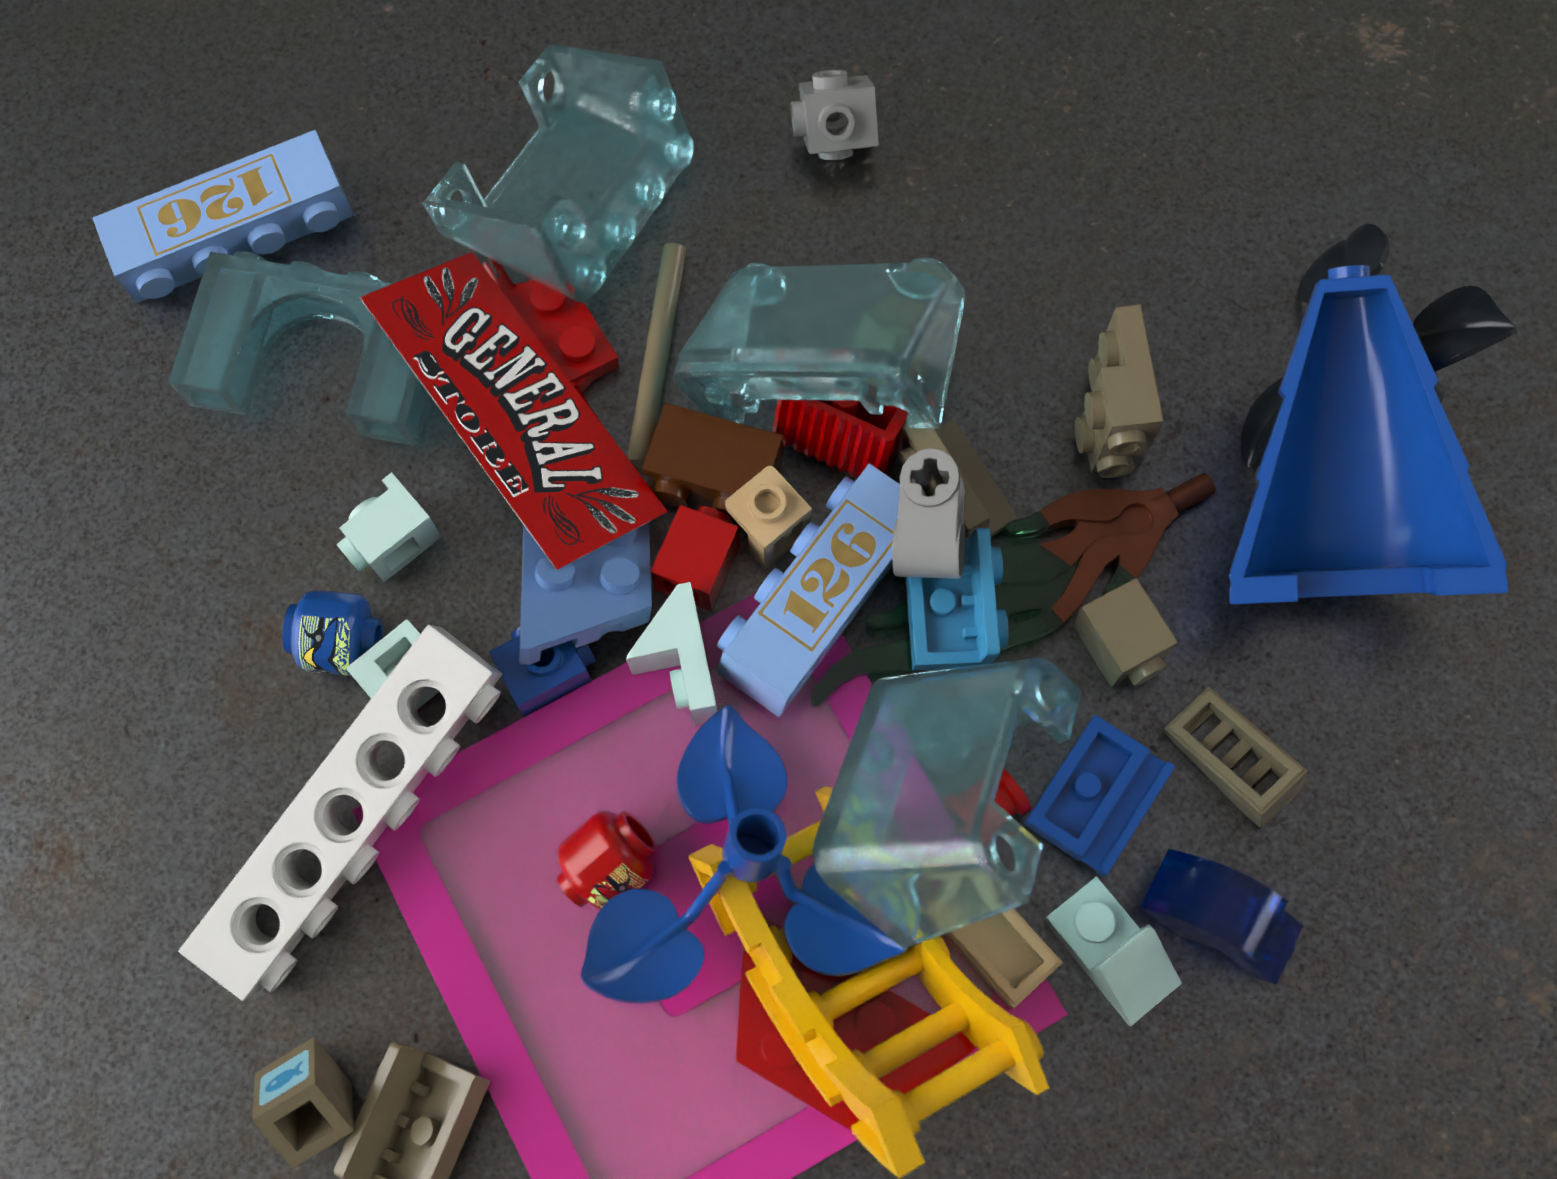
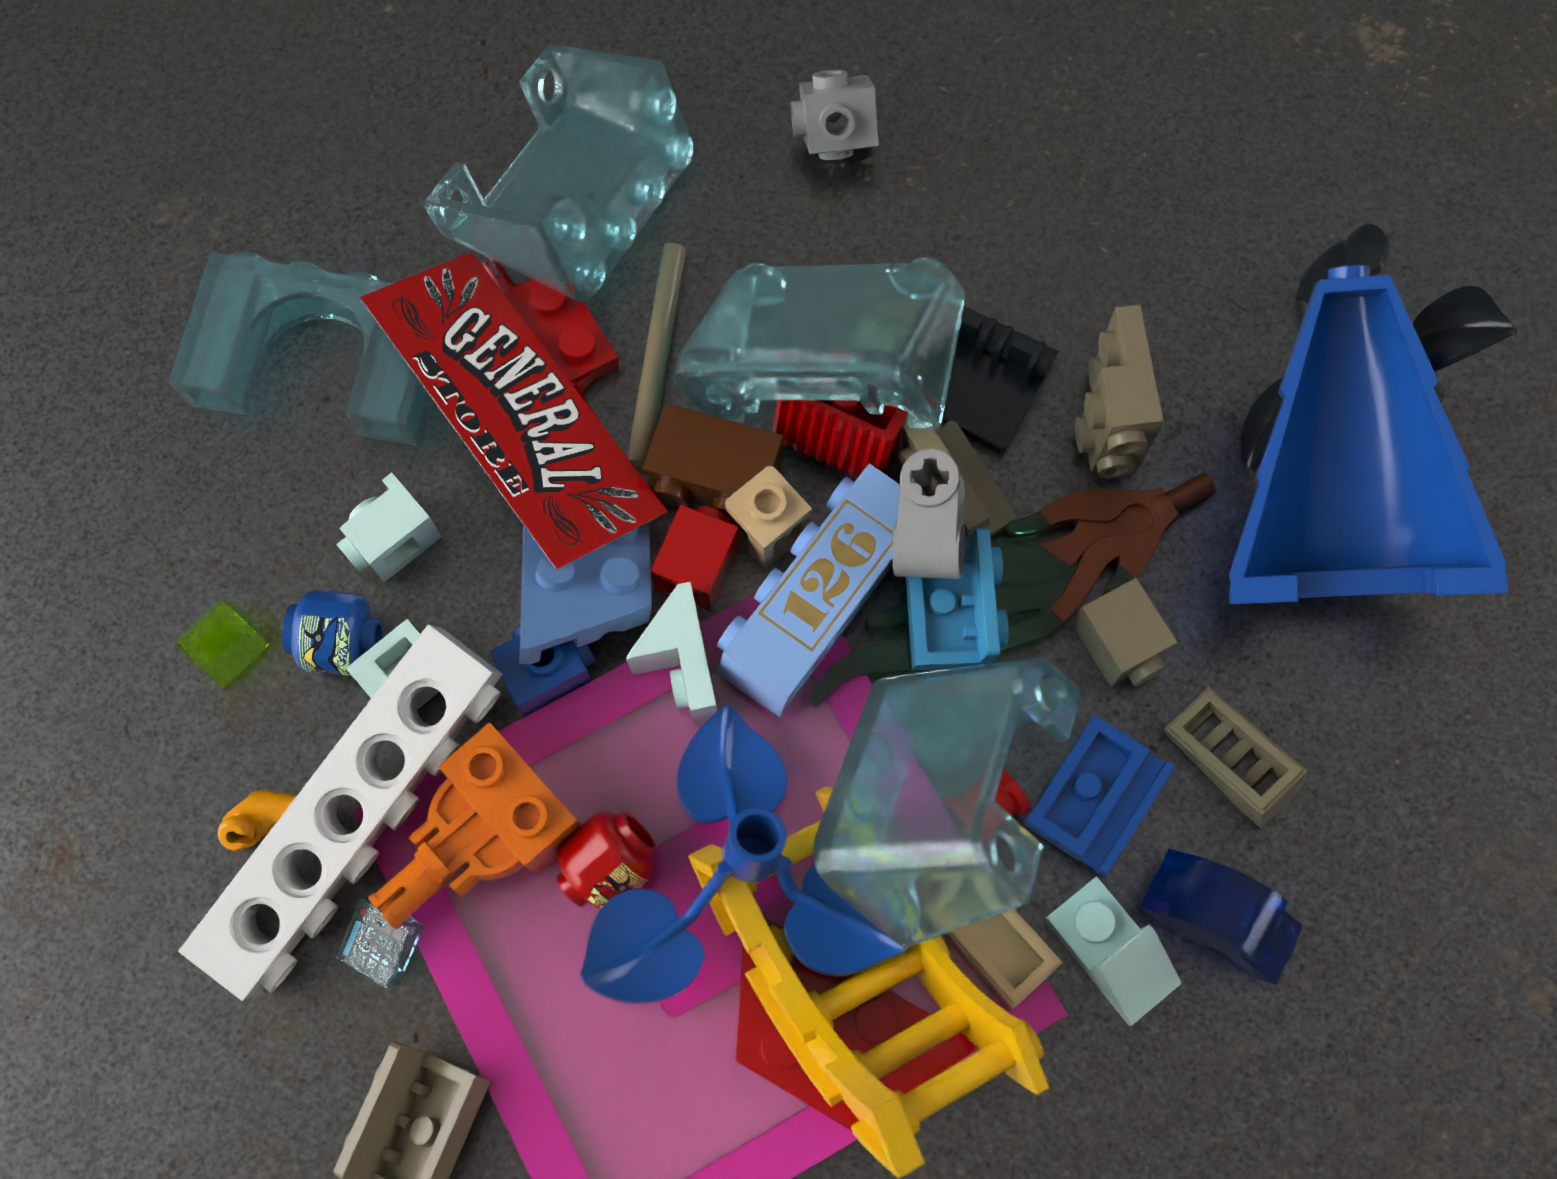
light blue brick [92,130,354,303] -> none
dark tan brick [252,1036,354,1169] -> none
none -> clear neon green slope [175,597,269,689]
none -> light orange arm [218,790,297,851]
none -> clear light blue tile [335,896,424,989]
none -> orange brick [368,722,581,930]
none -> black hinge [898,300,1059,451]

